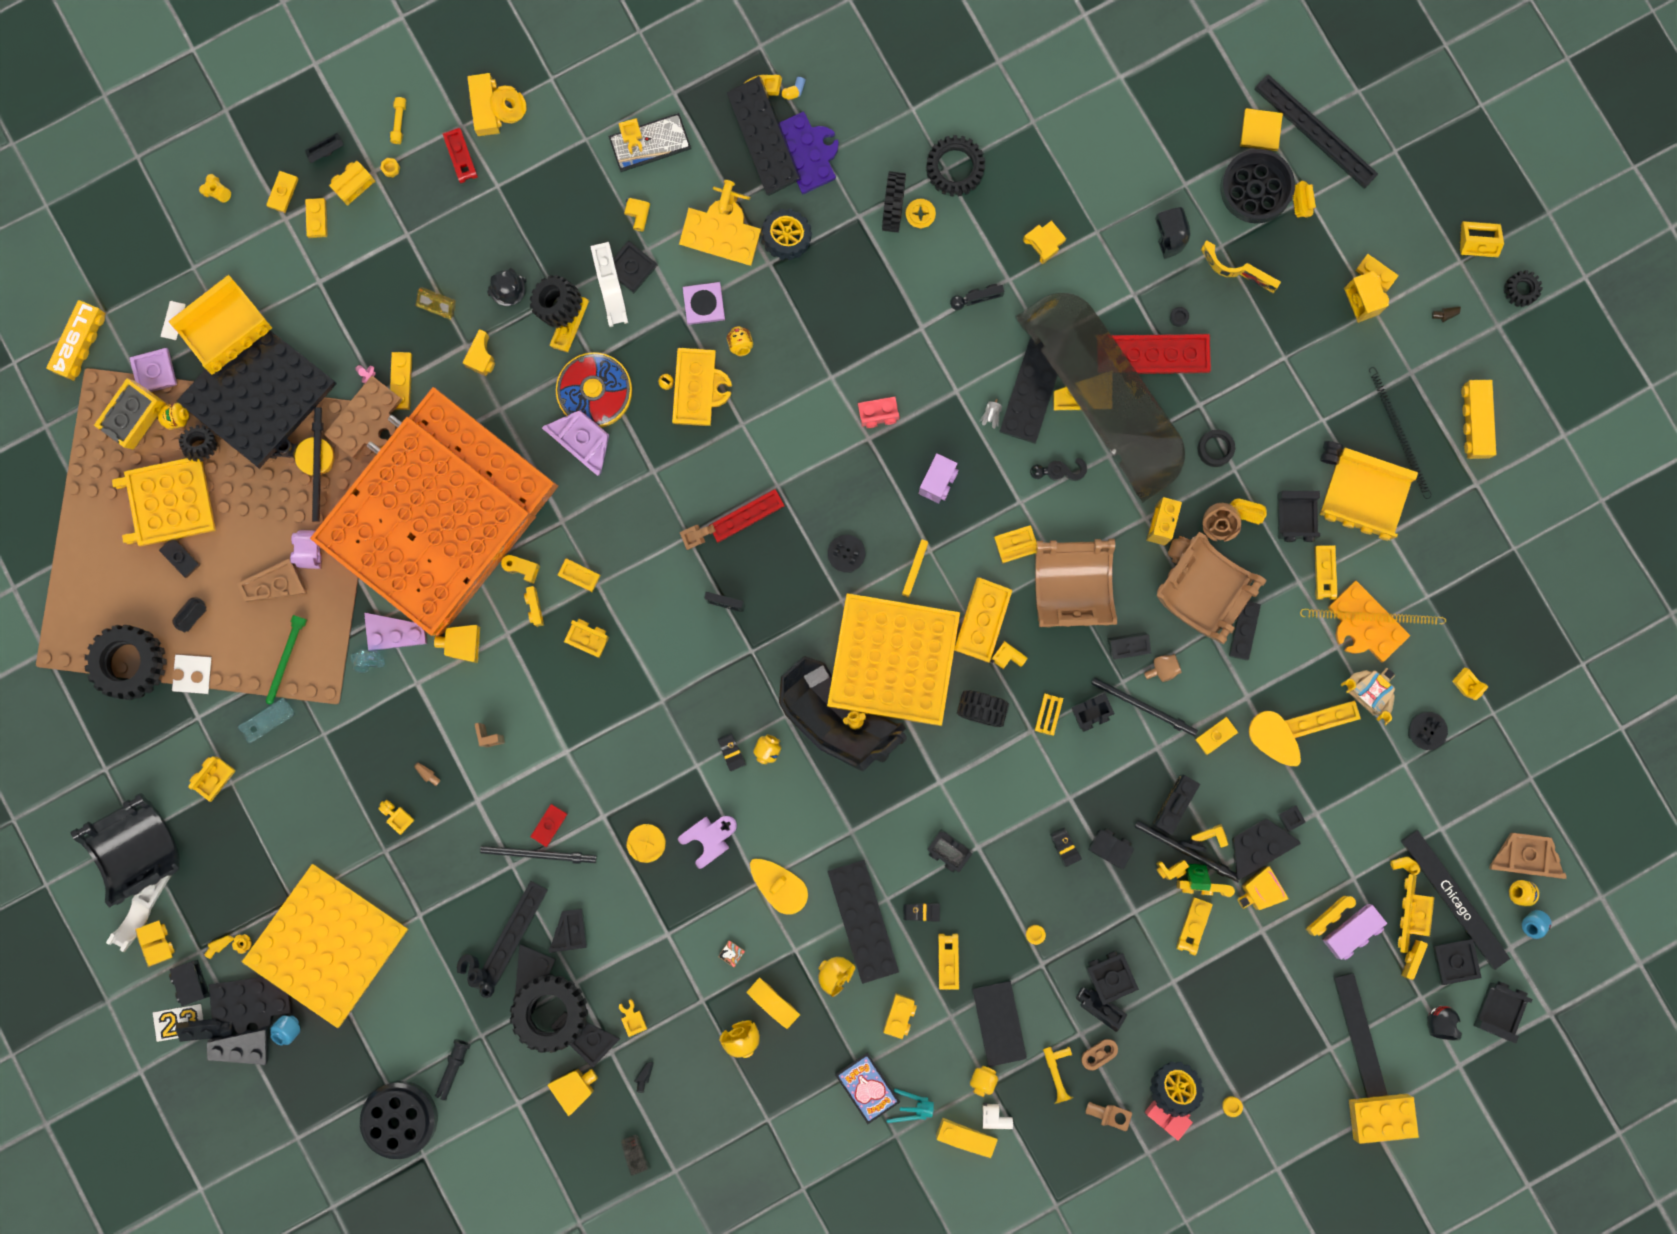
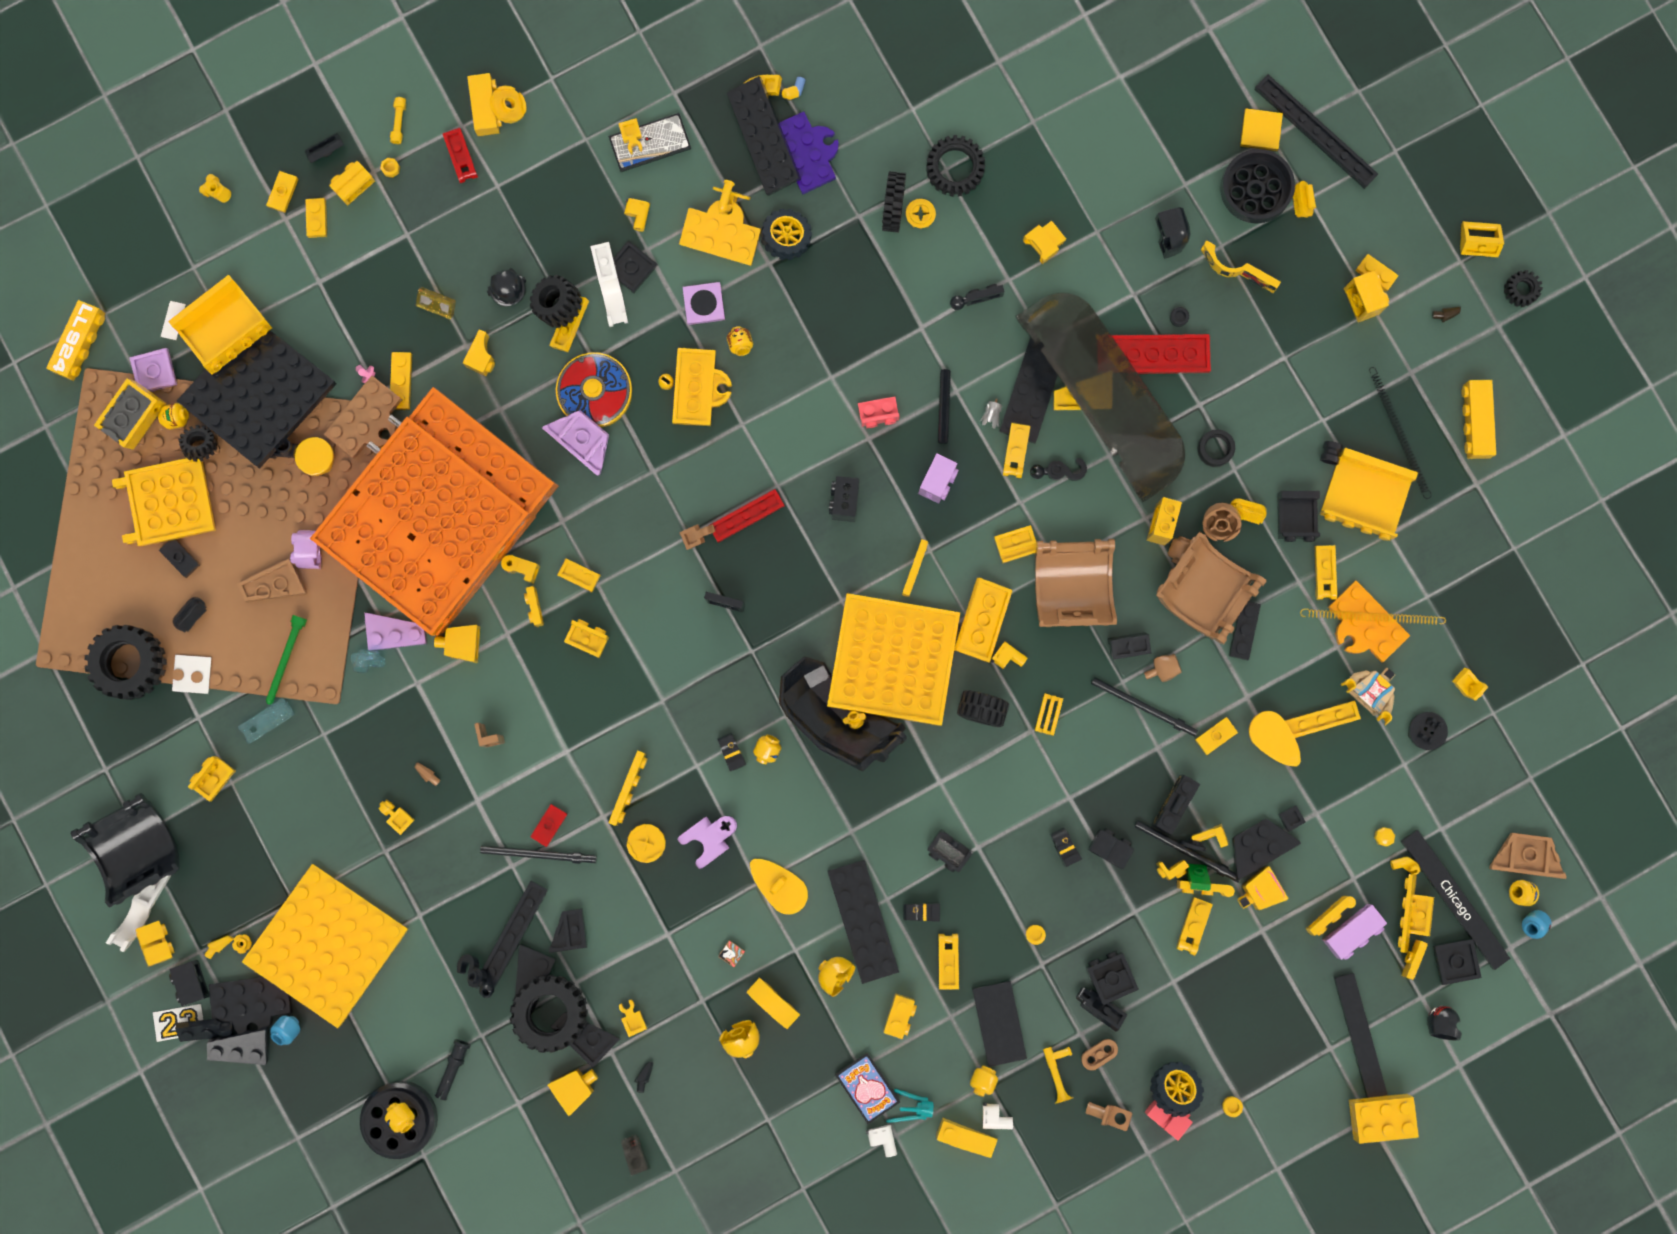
black bar [312,407,324,522] -> none
black plate [828,535,865,573] -> none
black cylinder [1071,693,1115,732] -> none
black panel [1474,981,1533,1043] -> none
none -> yellow head [385,1102,415,1133]
none -> yellow plate [608,750,648,826]
none -> black piece [829,476,859,522]
none -> white piece [866,1125,897,1157]
none -> black axle [938,369,951,444]
none -> yellow plate [1003,422,1030,478]
none -> yellow tile [1374,827,1395,847]

